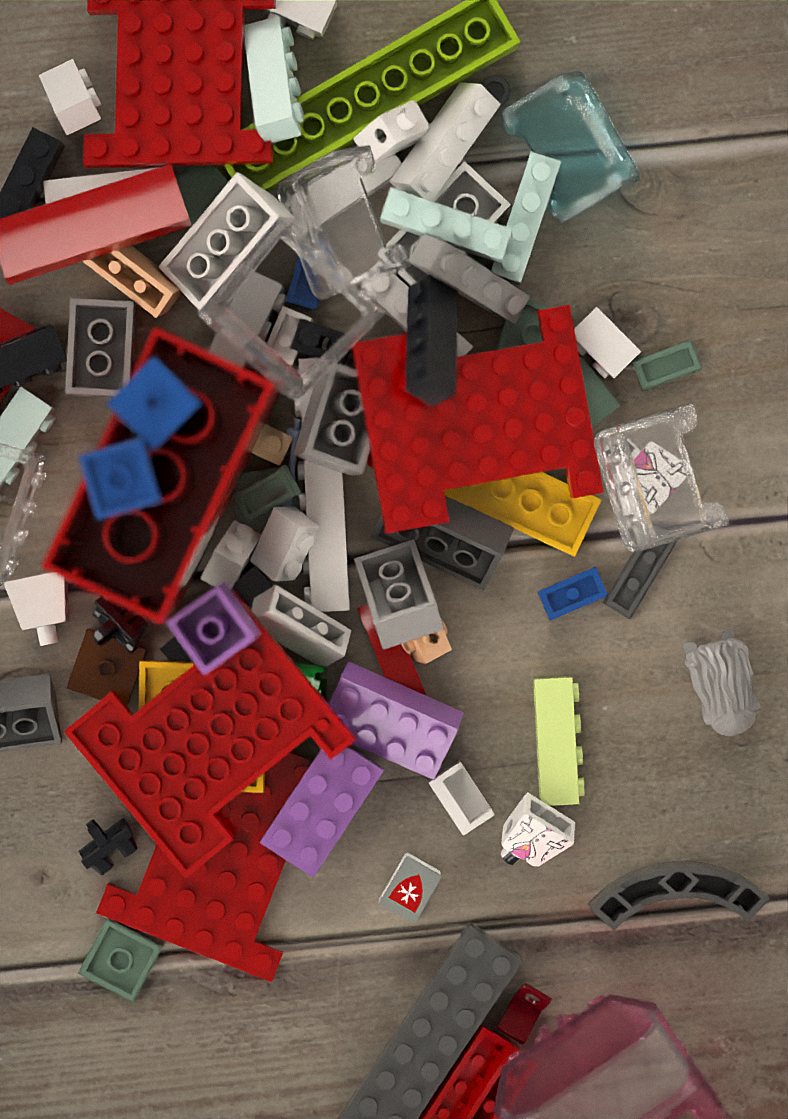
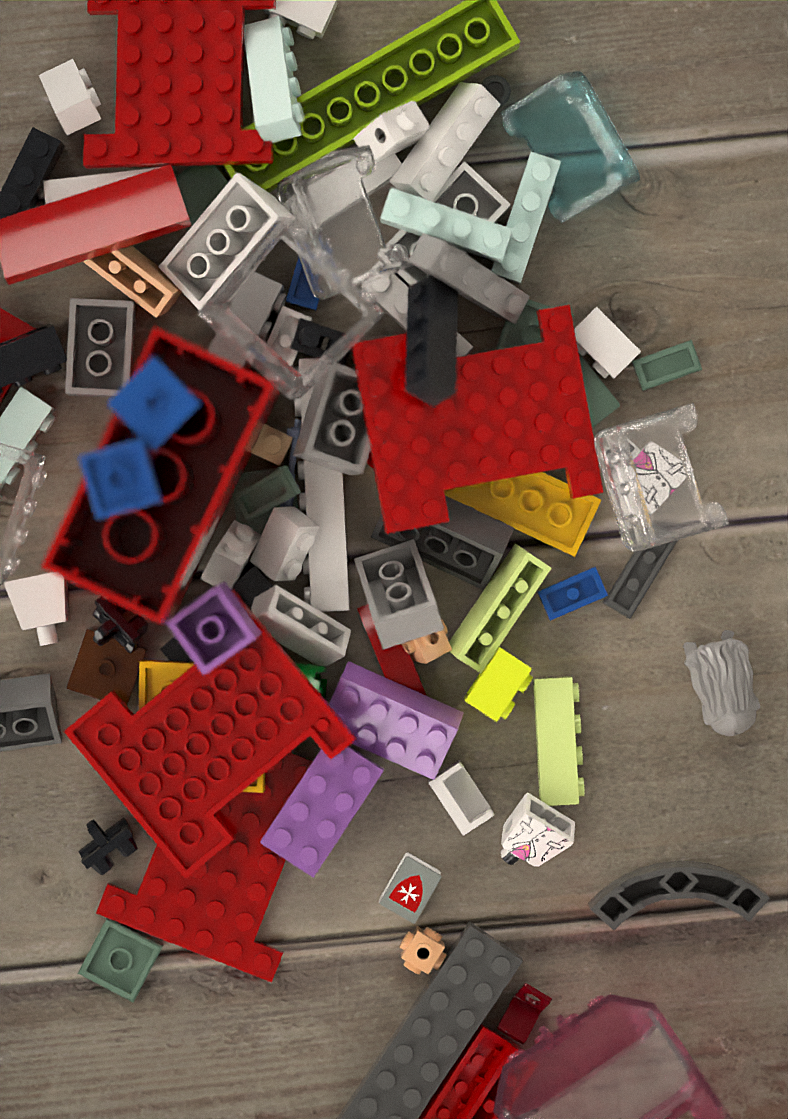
none -> light nougat brick [399,926,447,975]
none -> yellowish green brick [449,544,552,673]
none -> neon yellow brick [463,647,533,722]

